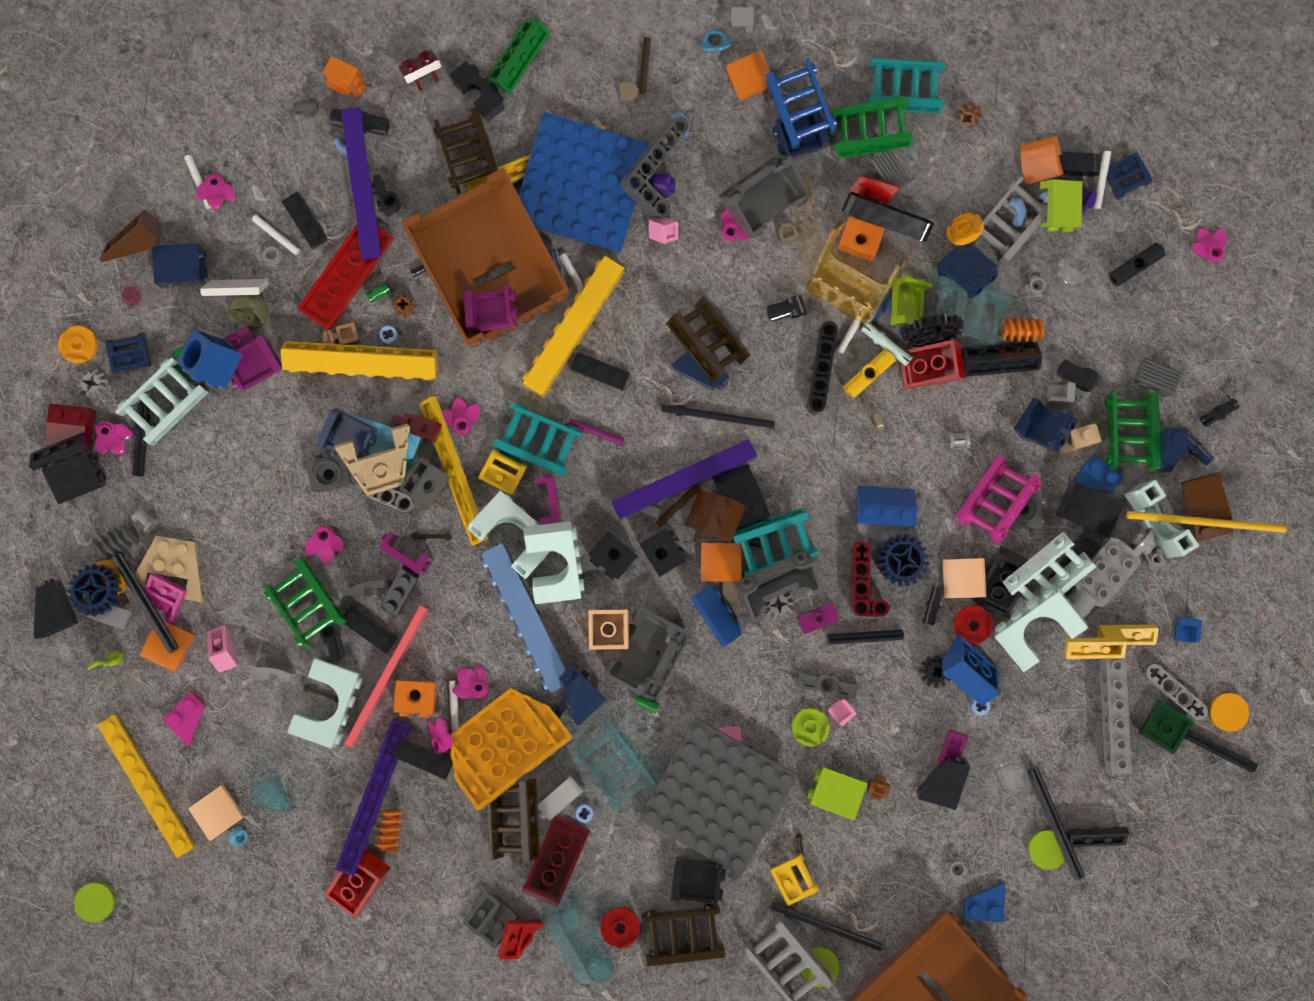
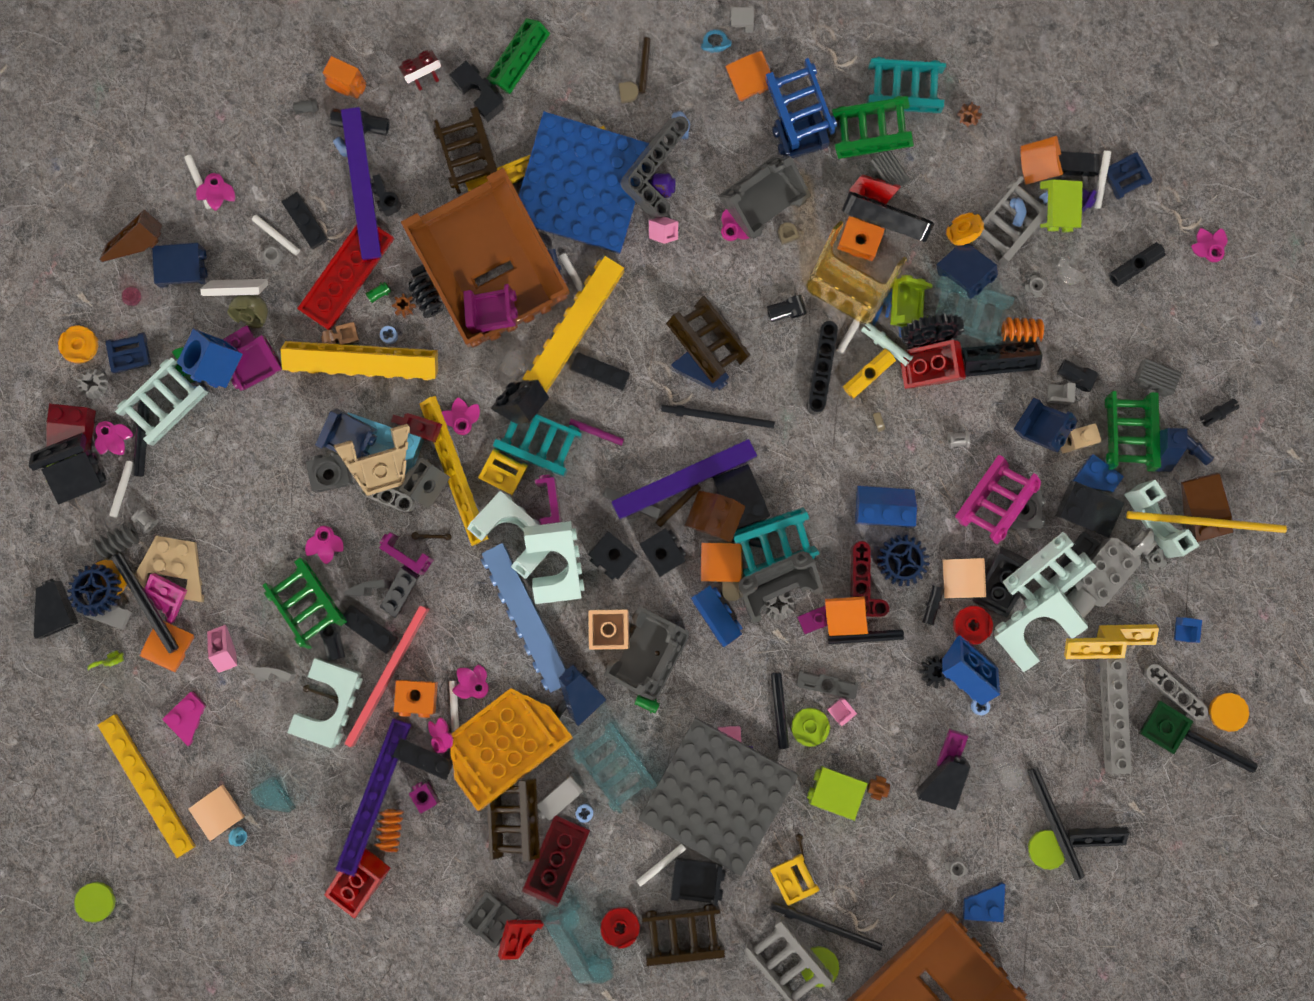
none -> white bar [109,461,133,517]
none -> black piece [408,275,443,318]
none -> magenta brick [409,781,440,814]
none -> black slope [491,380,549,424]
none -> white bar [636,843,686,886]
none -> black axle [771,672,789,749]
none -> orange slope [825,597,868,636]

